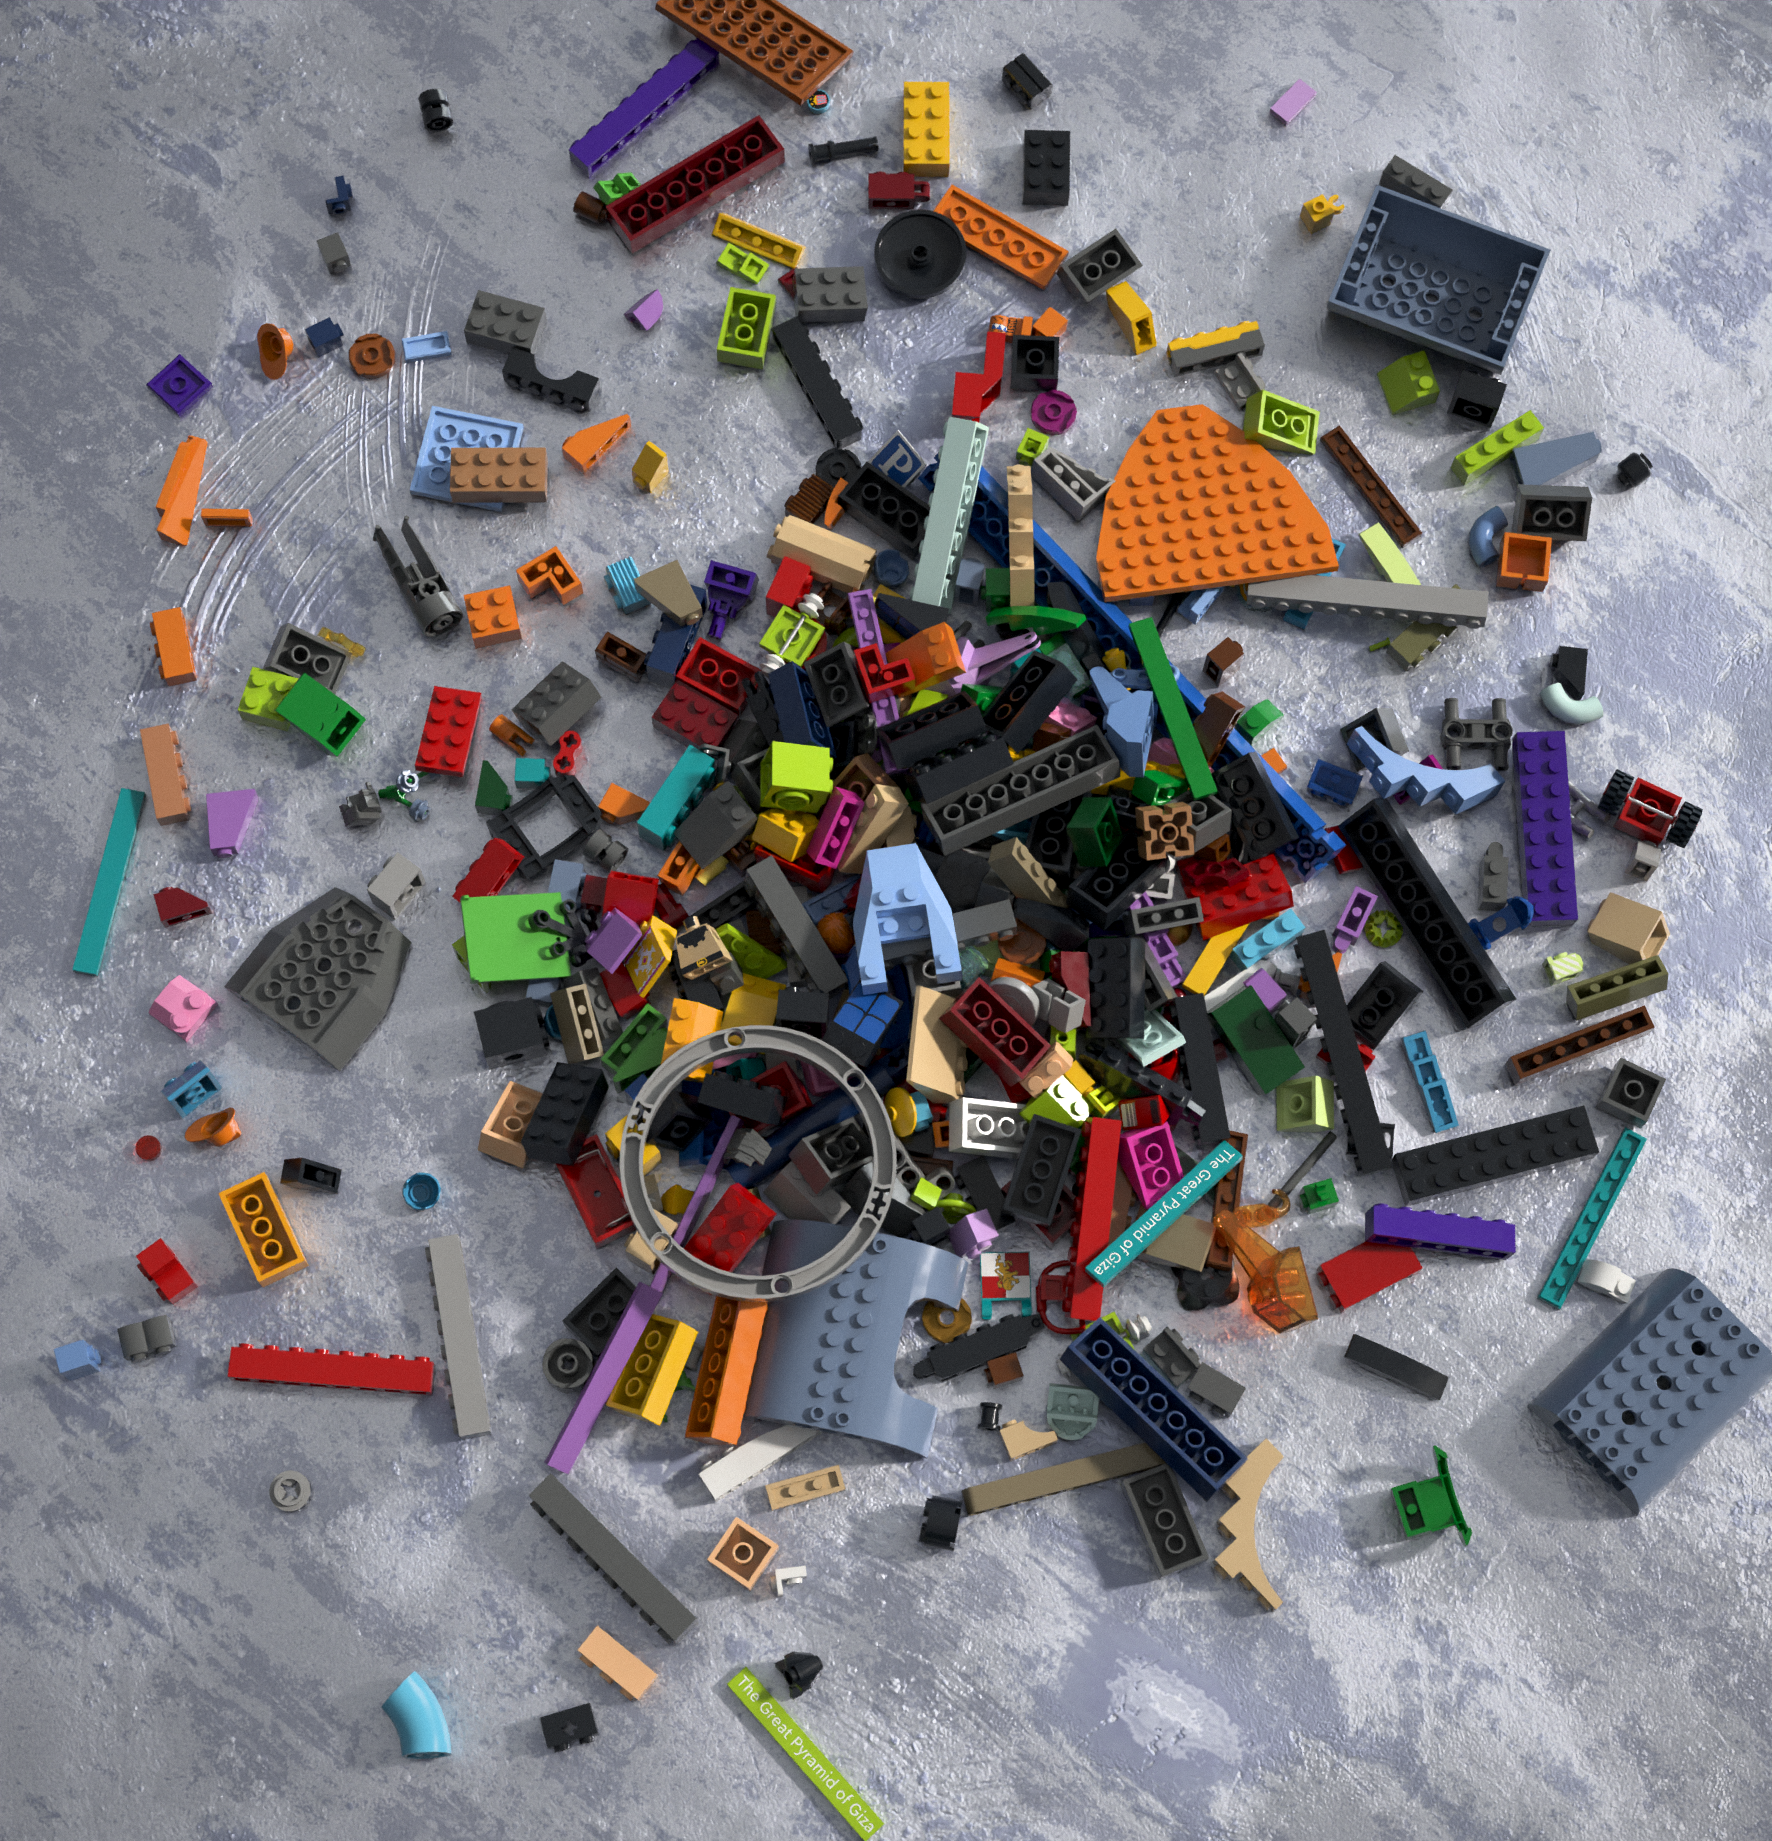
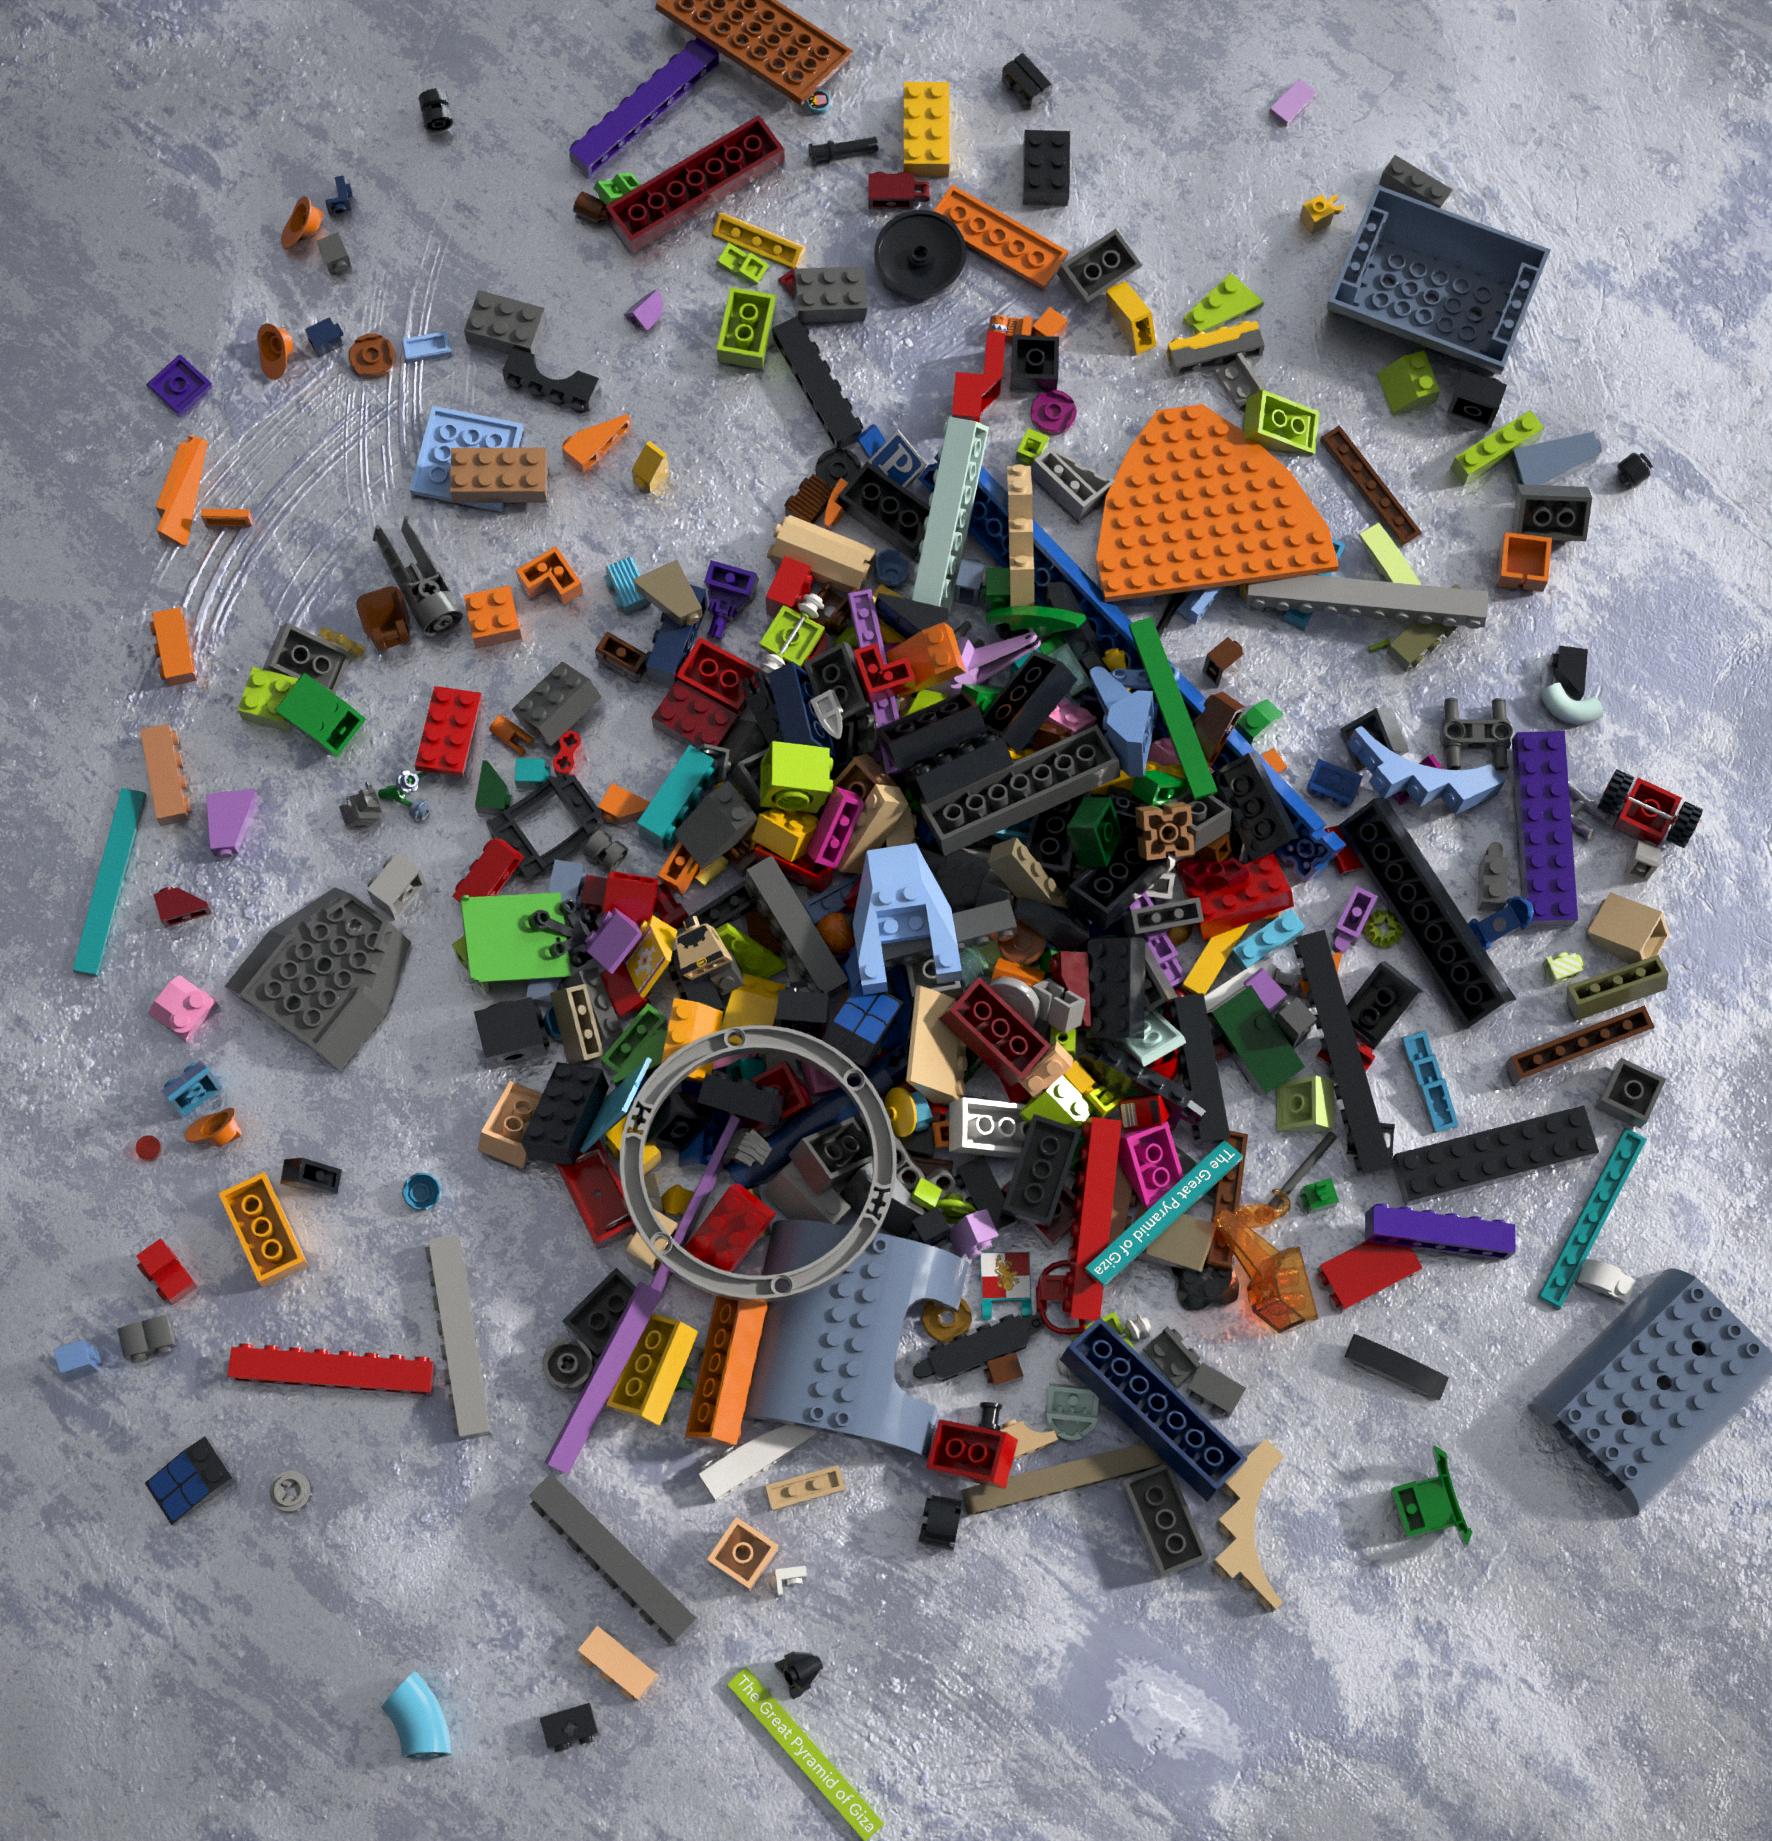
medium blue cylinder [1469,506,1508,568] -> none
none -> slope [145,1436,237,1526]
none -> orange piece [281,196,323,248]
none -> reddish brown piece [356,586,410,651]
none -> medium azure piece [580,1057,651,1154]
none -> white plate [810,689,843,739]
none -> blue tile [855,424,887,458]
none -> red brick [926,1419,1018,1489]
none -> lime wing [1183,273,1264,333]

